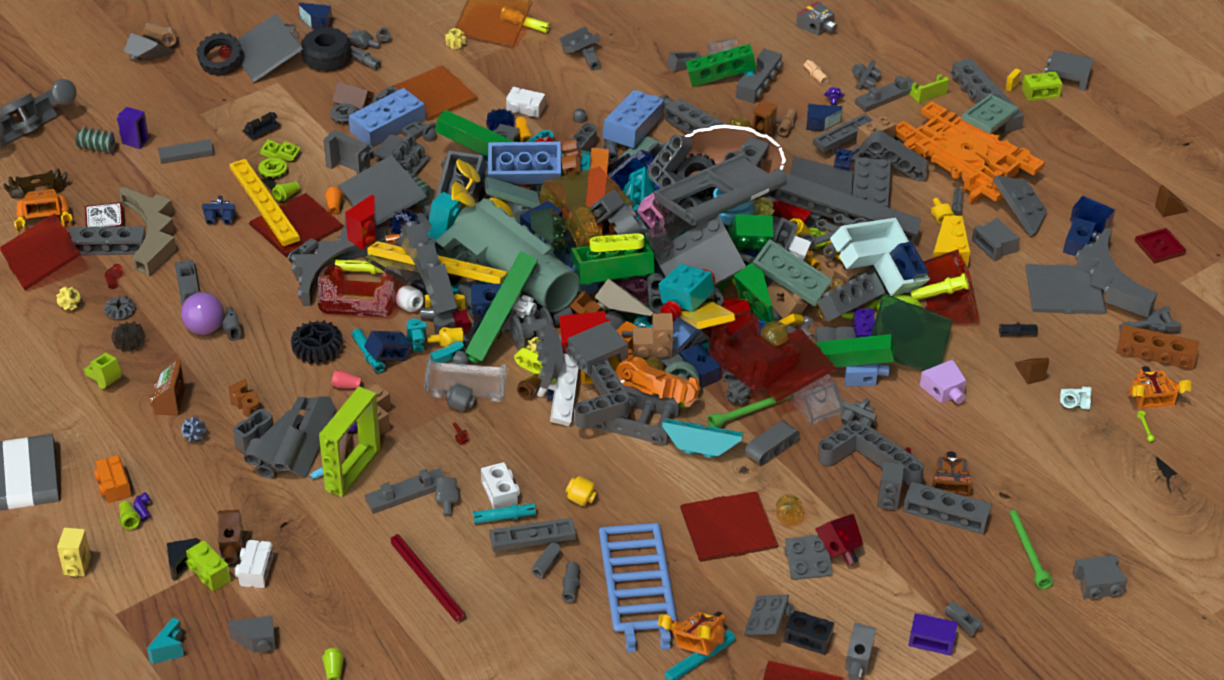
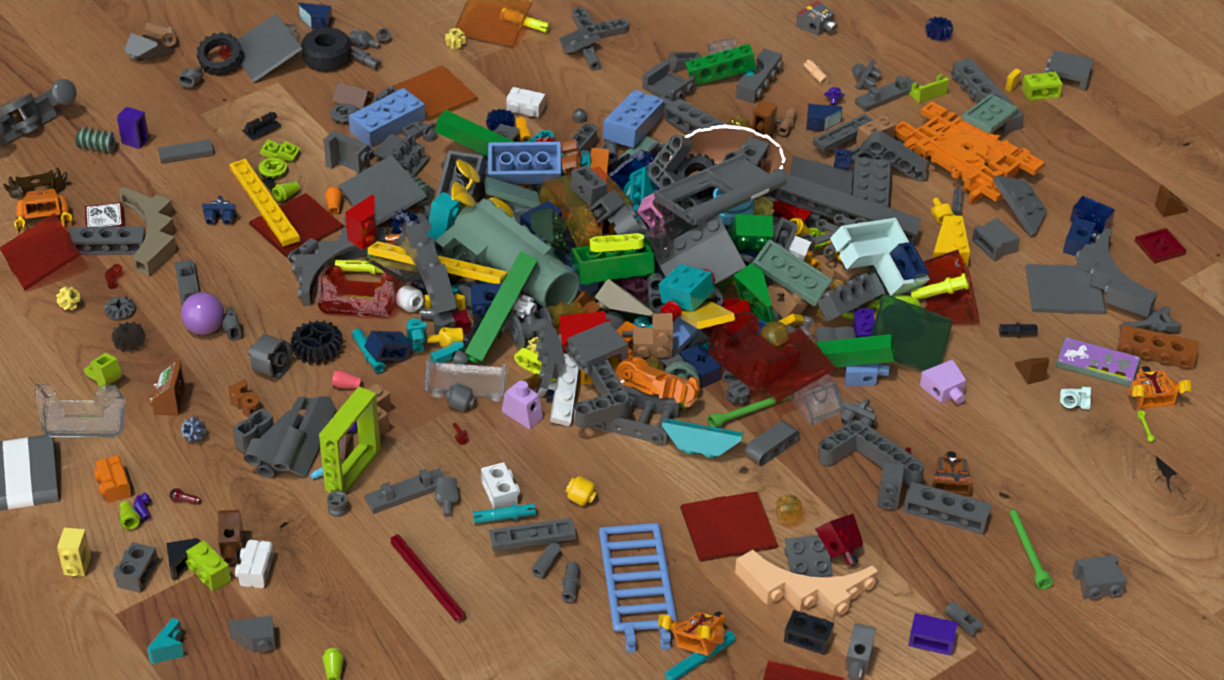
dark grey hinge [744,594,795,635] -> none
none -> clear windscreen [34,384,126,437]
none -> dark grey brick [113,542,158,593]
none -> dark red piece [169,488,201,504]
none -> dark grey piece [178,67,203,87]
none -> dark grey brick [248,334,293,378]
none -> dark grey wheel [327,491,348,517]
none -> lavender torso [502,381,543,429]
none -> clear yellow hips [547,301,583,329]
none -> dark grey brick [571,166,607,207]
none -> dark grey beam [572,7,629,39]
none -> dark grey panel [642,60,695,101]
none -> light nougat arch [735,550,878,619]
none -> clear blue gear [925,16,953,42]
none -> tile [1056,337,1140,387]

